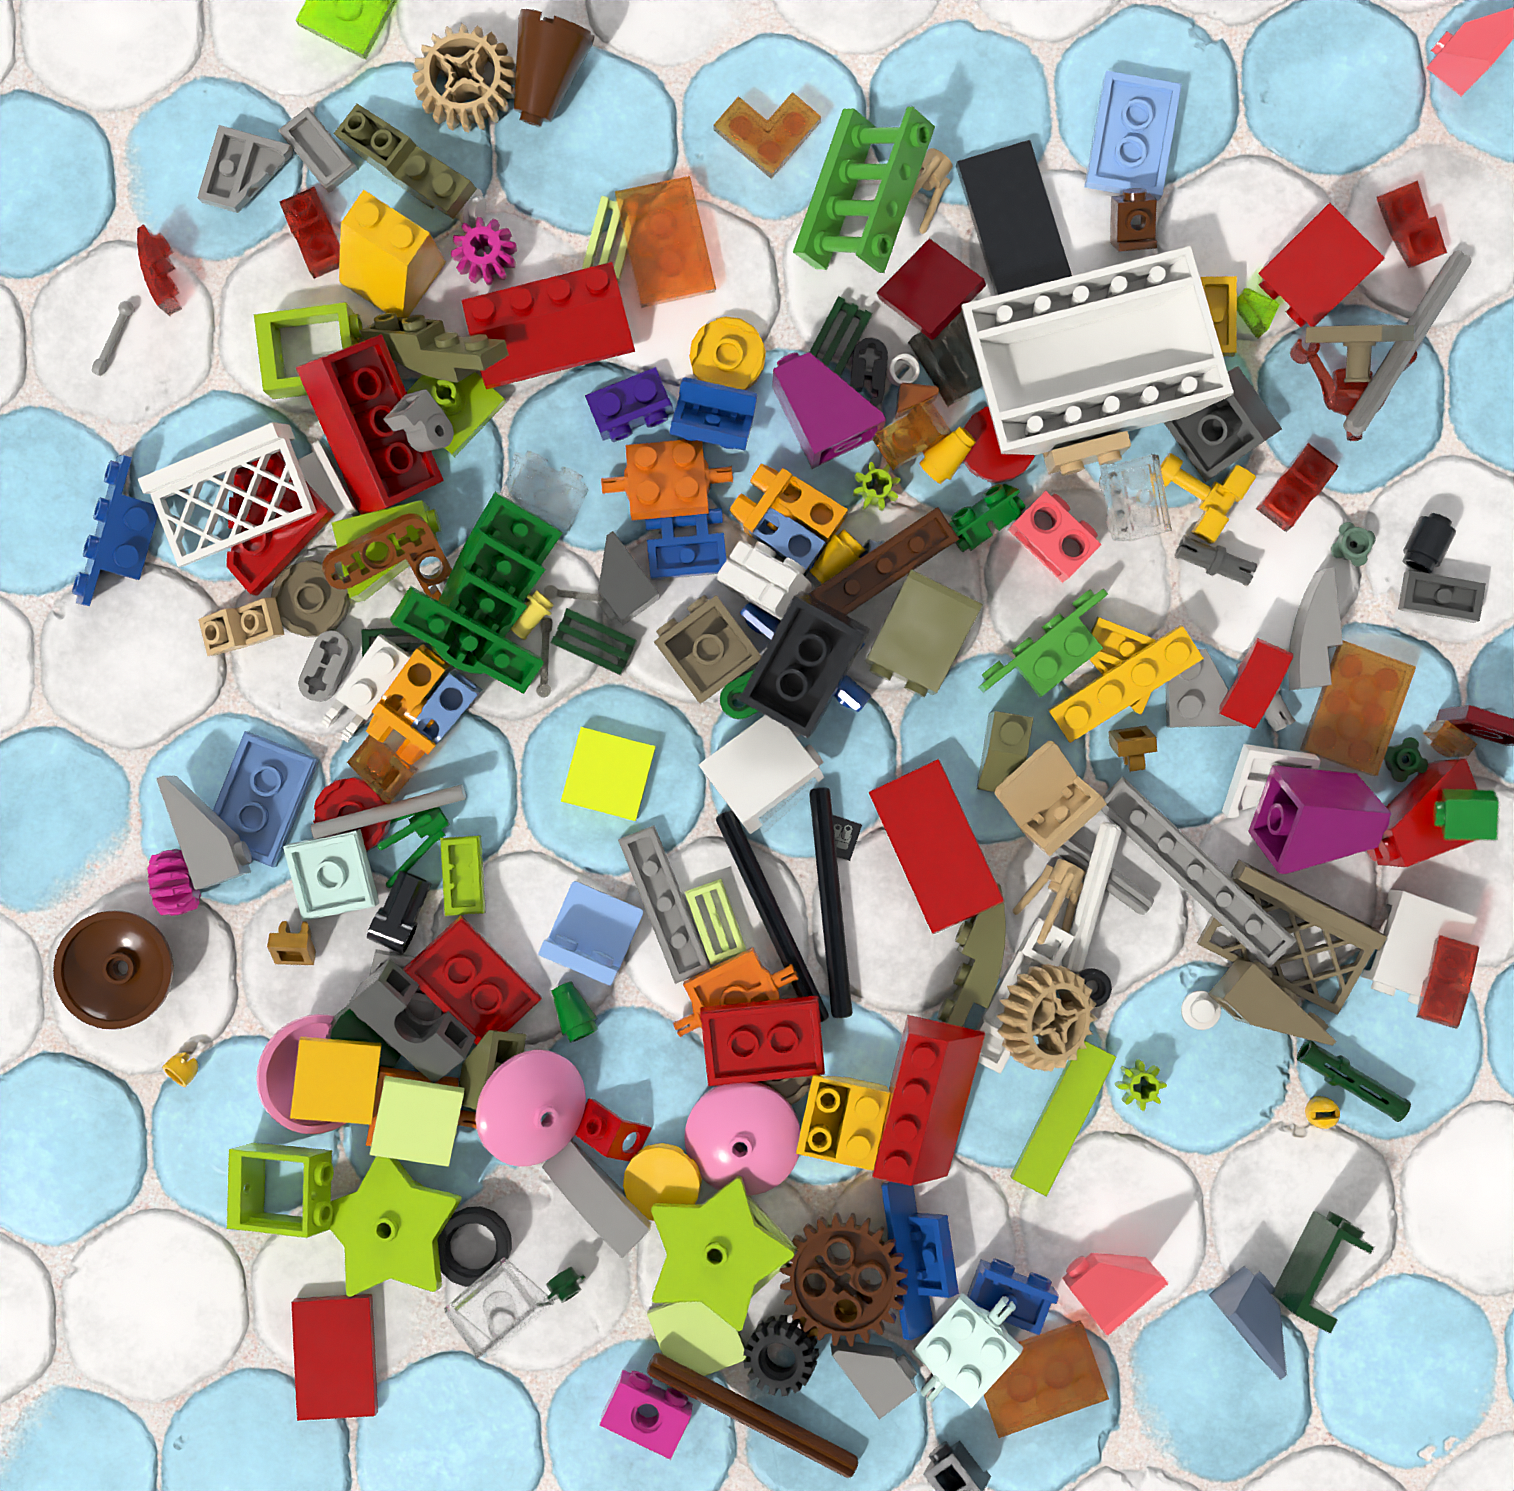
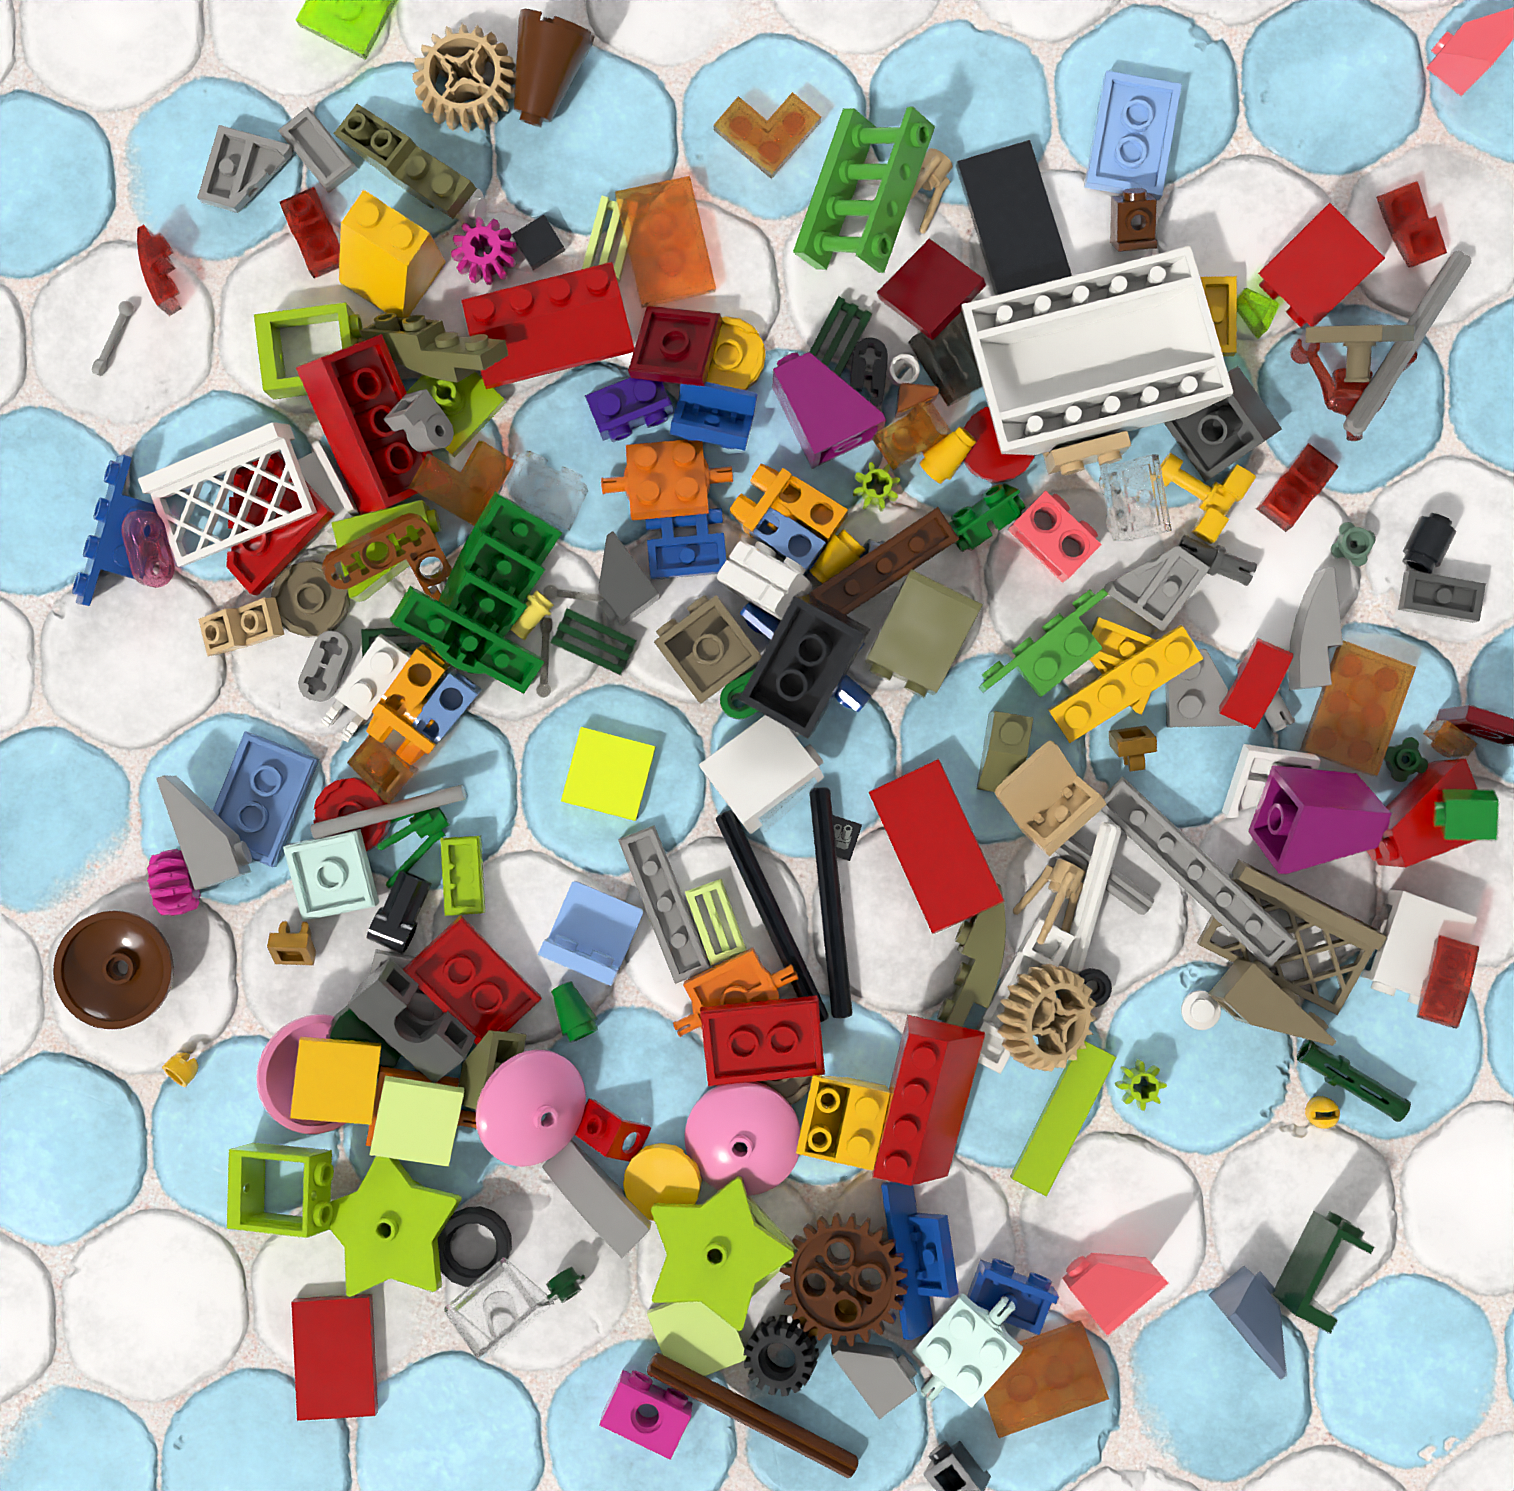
none -> clear pink plate [121,510,175,588]
none -> clear orange plate [408,440,515,527]
none -> black tile [512,215,565,270]
none -> dark red tile [628,306,723,387]
none -> light grey wing [1103,546,1210,632]

